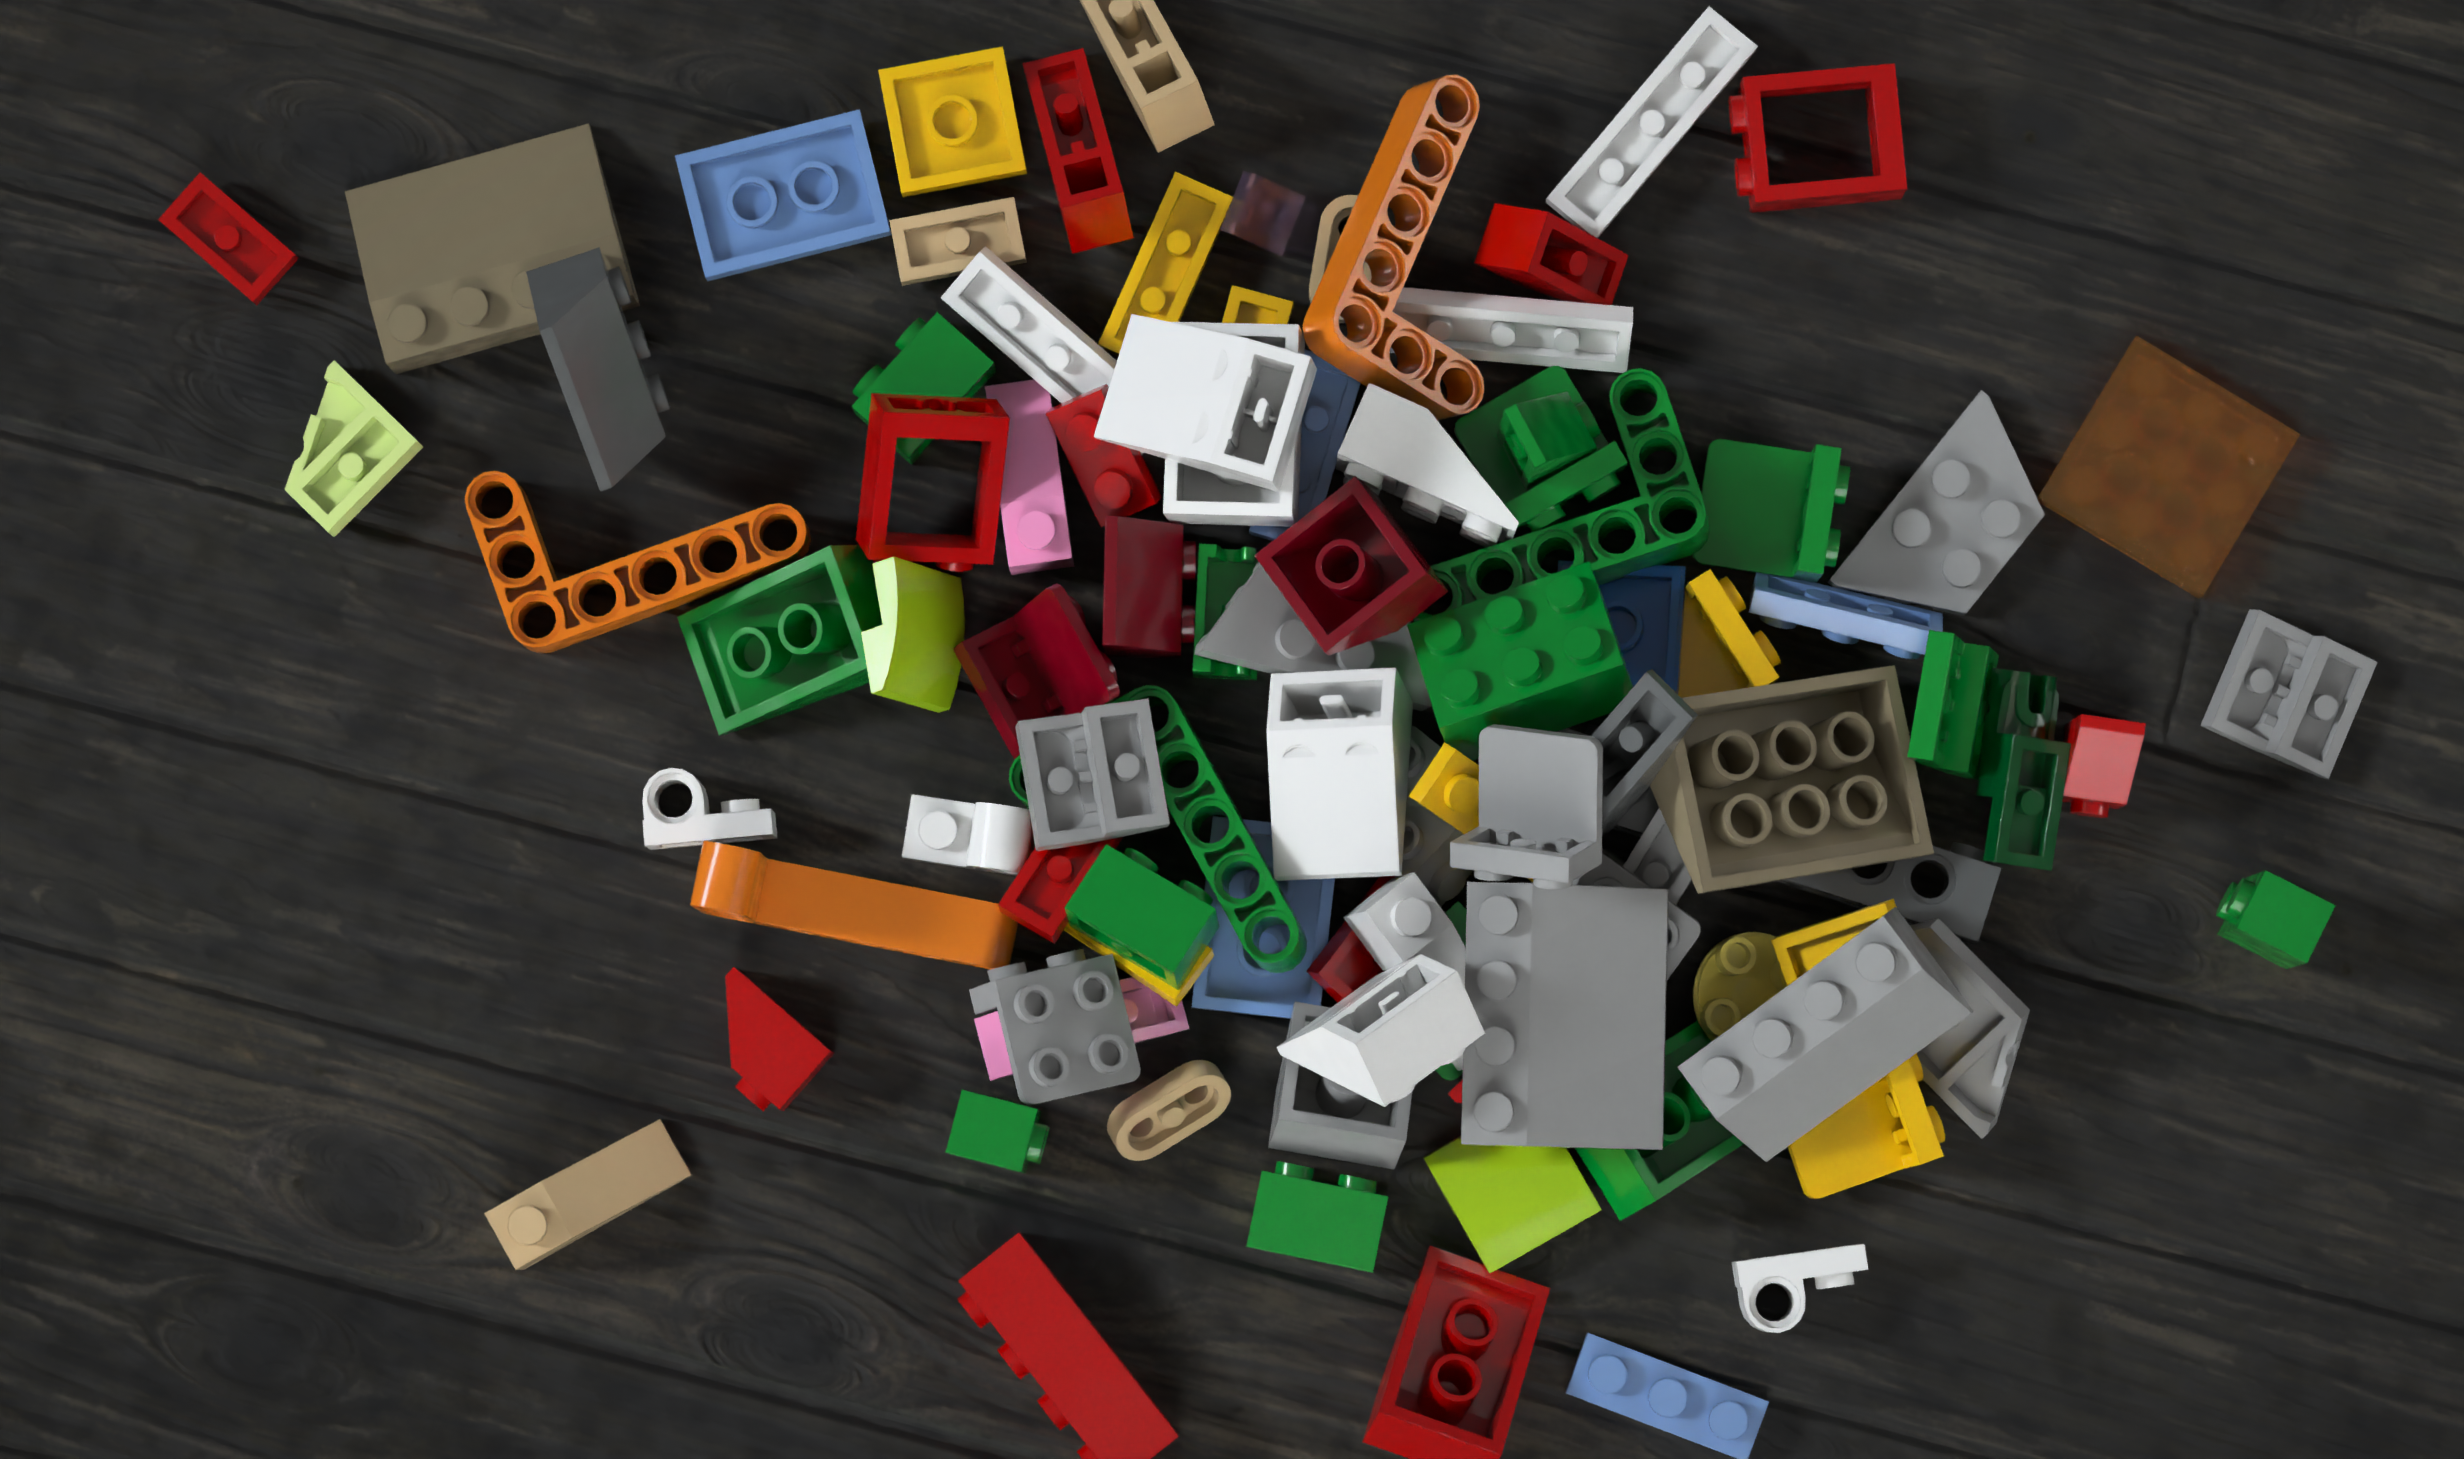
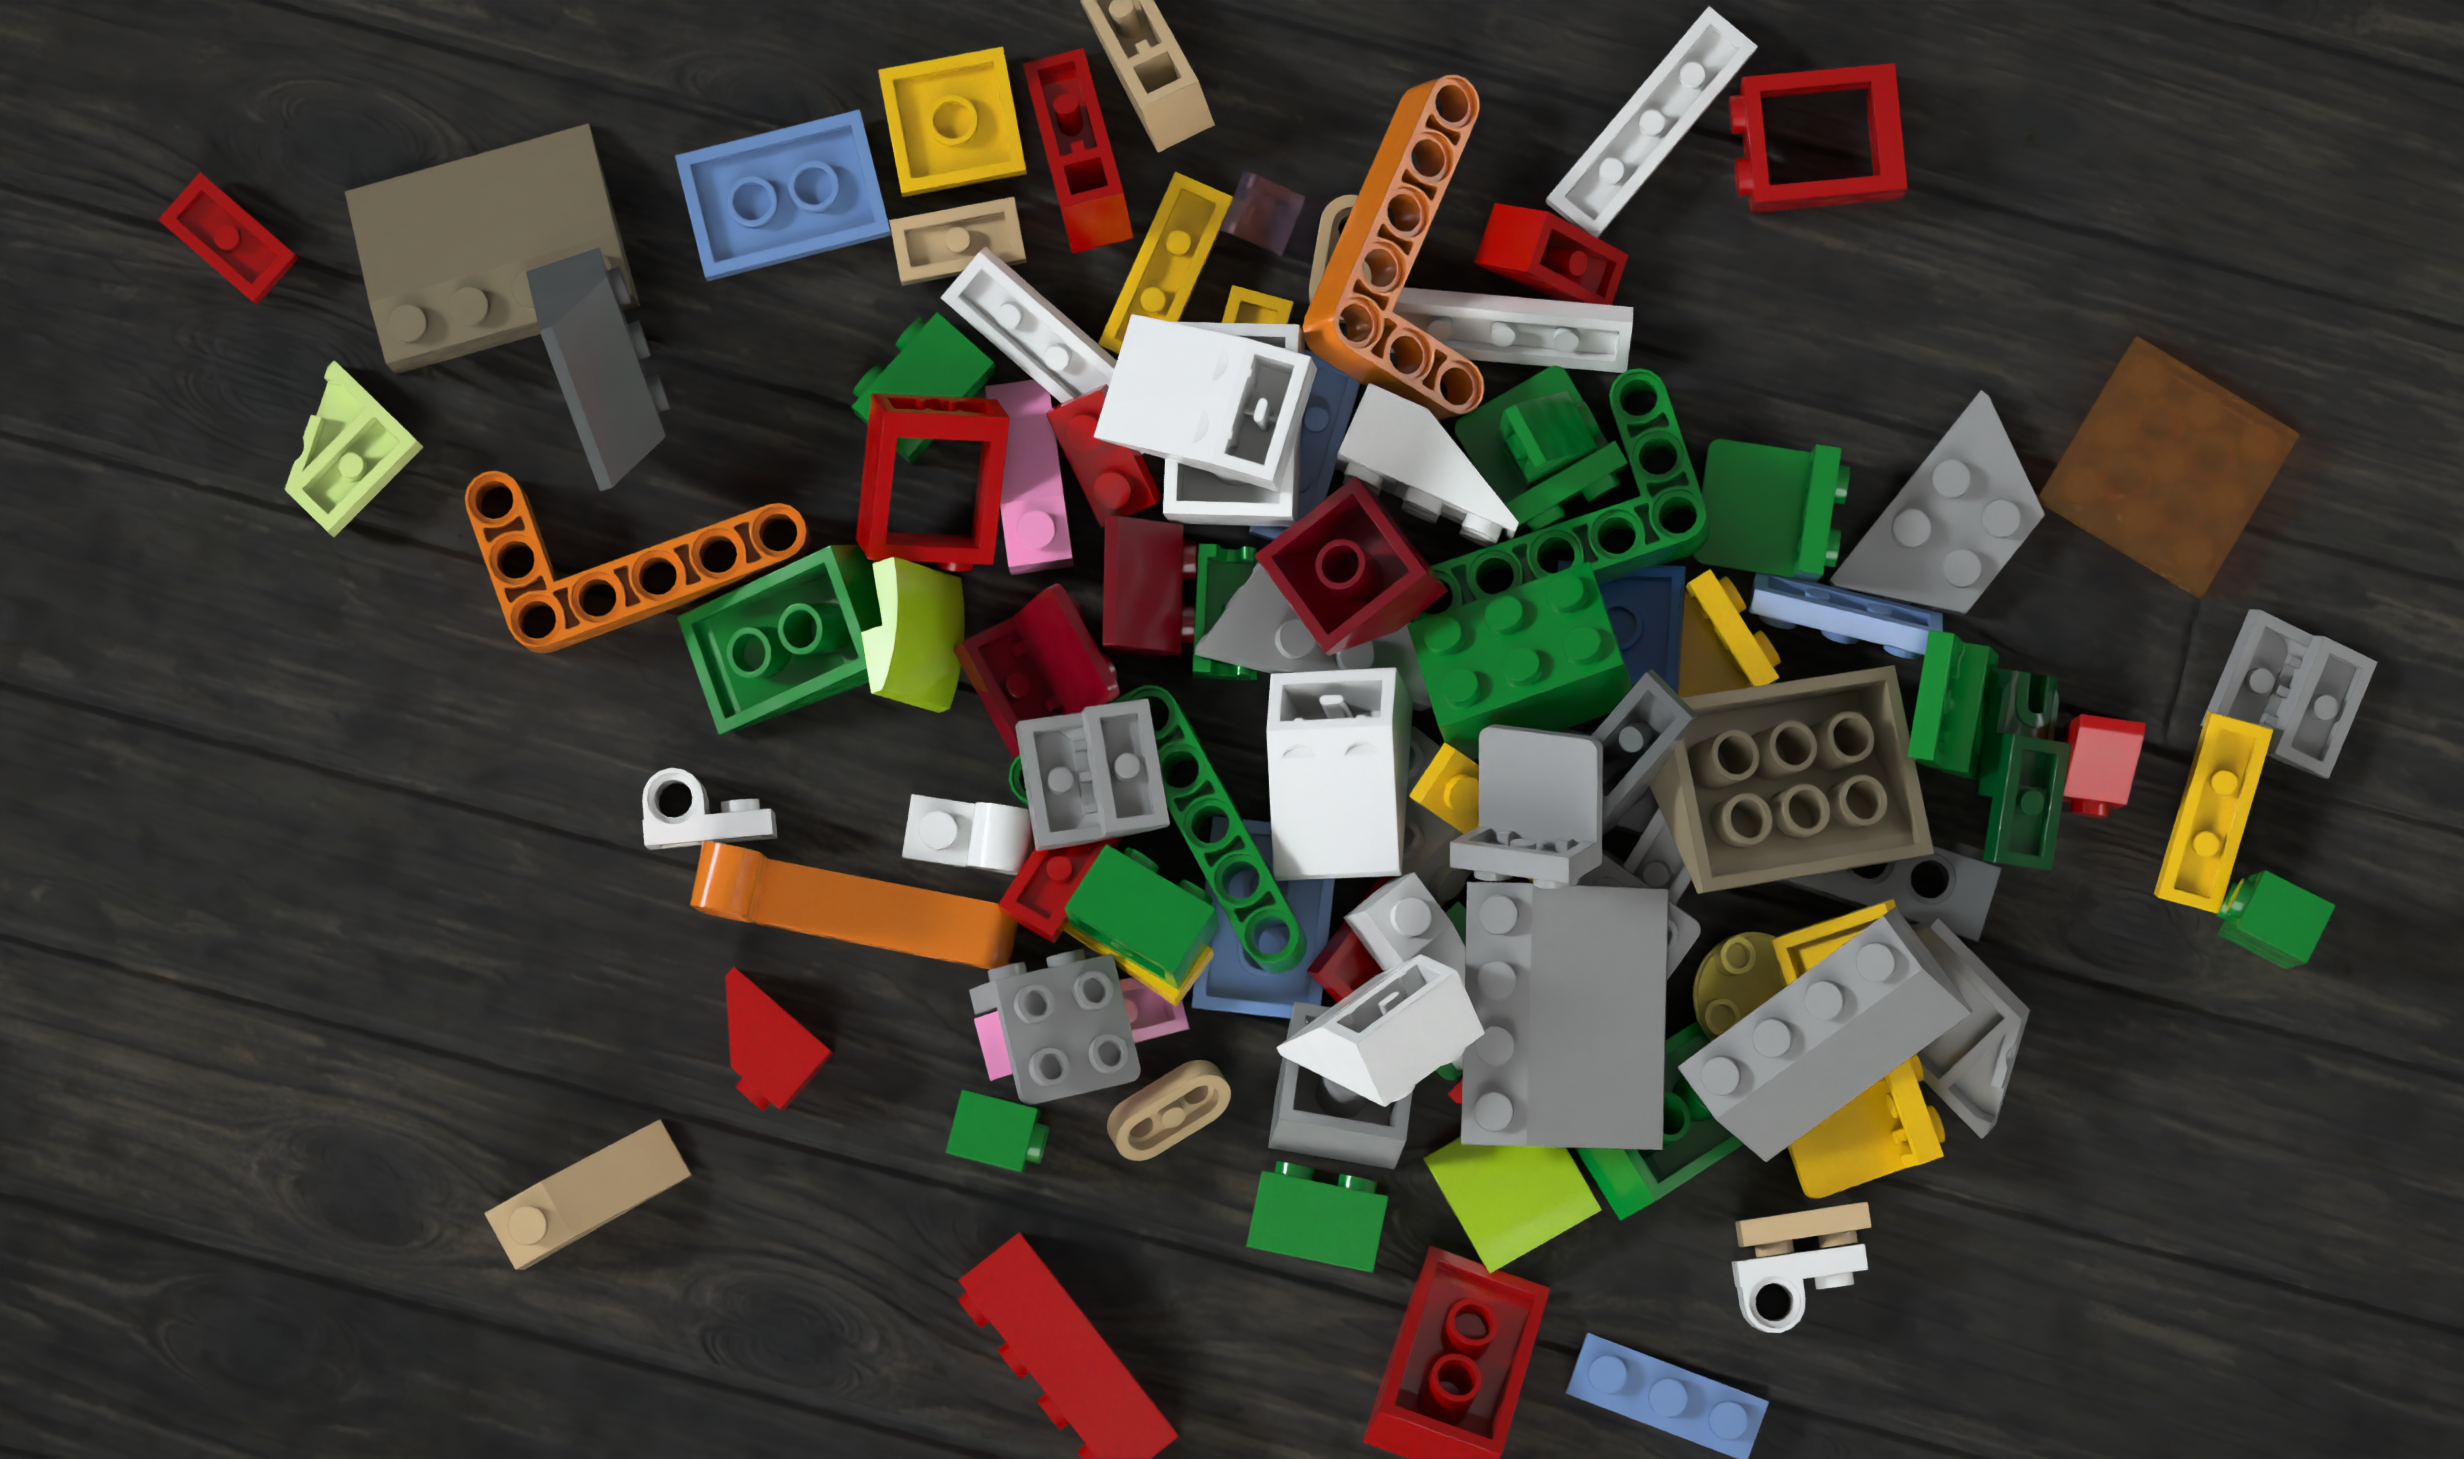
none -> tan plate [1735,1202,1872,1258]
none -> yellow plate [2154,710,2273,913]

